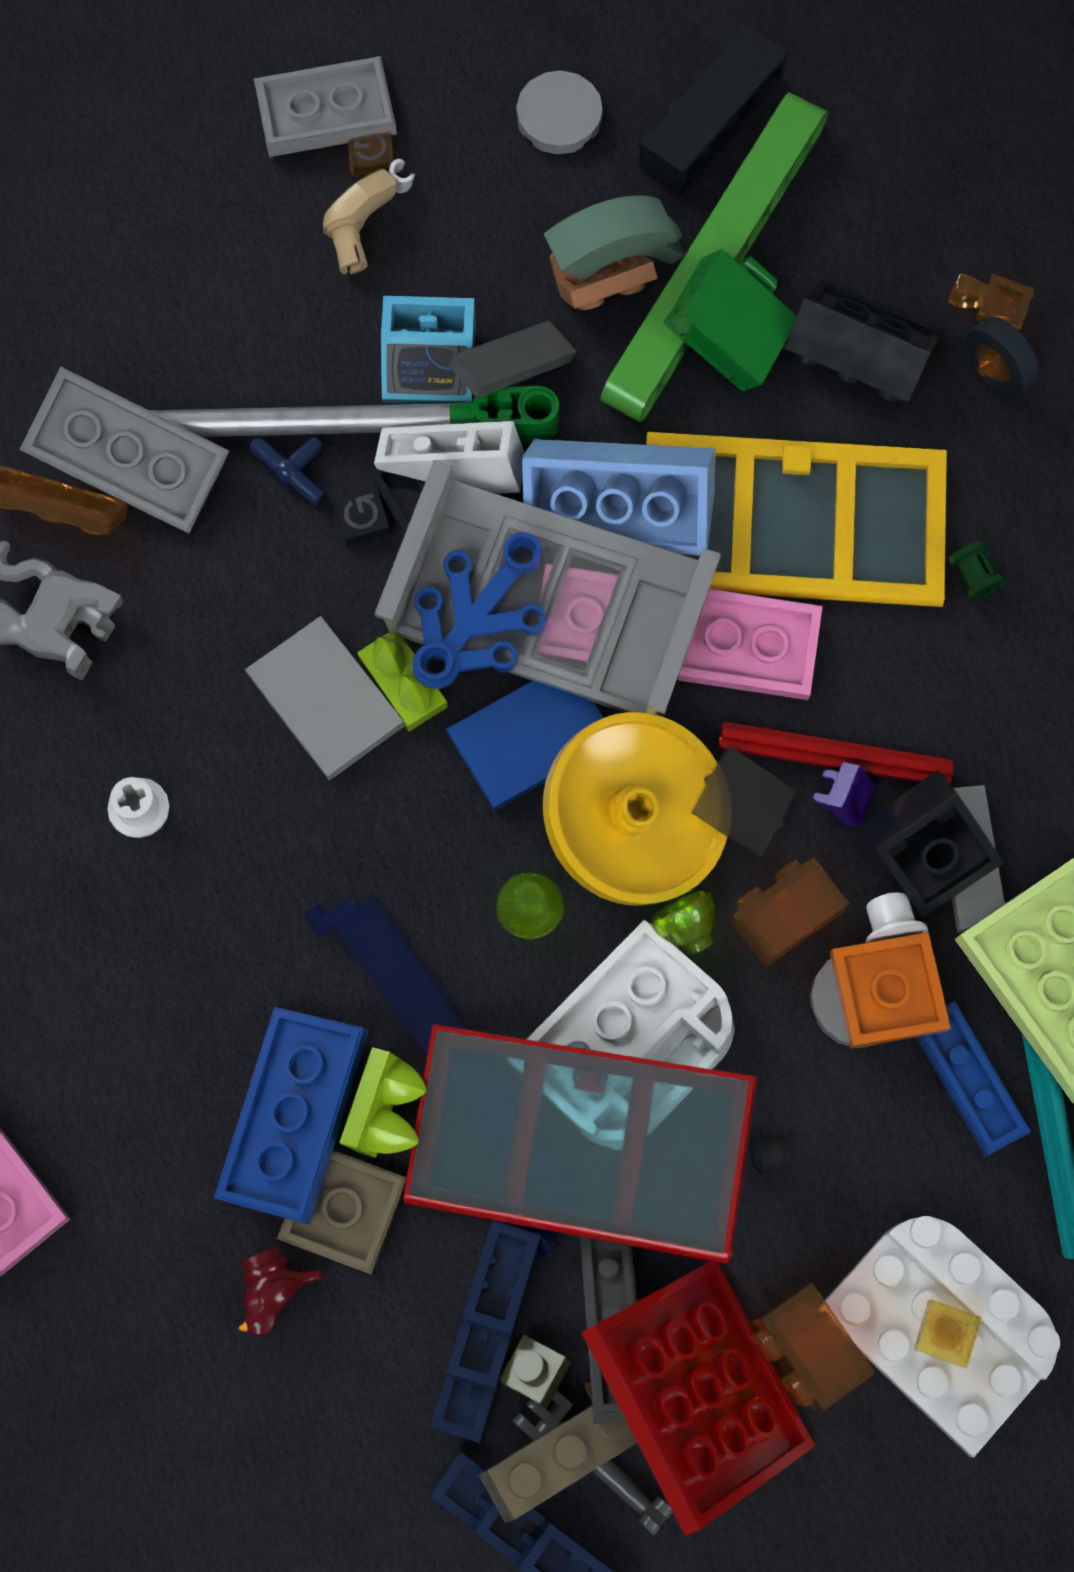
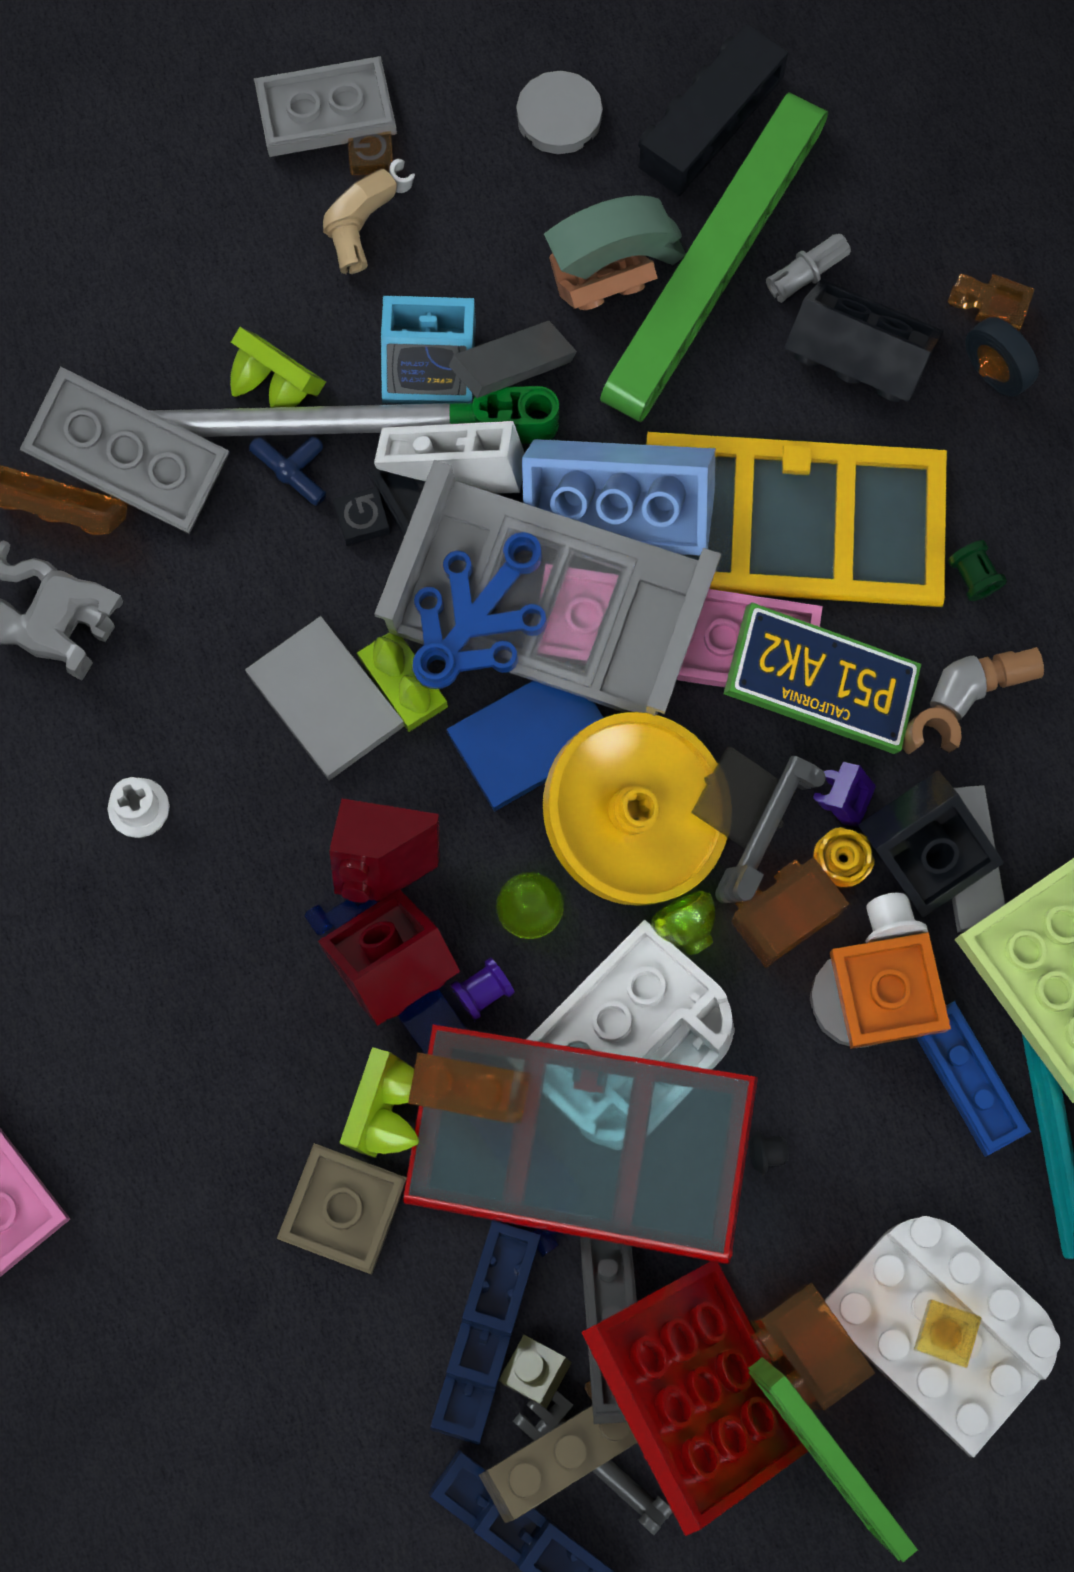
blue tile [214,1007,369,1225] -> none
dark red animal [239,1245,323,1336] -> none
green piece [663,249,797,392] -> none
red axle [719,722,954,783] -> none
none -> lime tile [230,327,326,408]
none -> dark red slope [318,889,460,1026]
none -> dark red slope [329,798,440,903]
none -> clear orange brick [408,1053,530,1123]
none -> dark purple bush [450,957,515,1021]
none -> dark grey hinge [715,756,826,903]
none -> tile [723,603,921,754]
none -> bright green tile [748,1357,918,1562]
none -> light grey axle [766,234,851,303]
none -> yellow plate [814,827,874,887]
none -> medium nougat piece [902,647,1044,754]

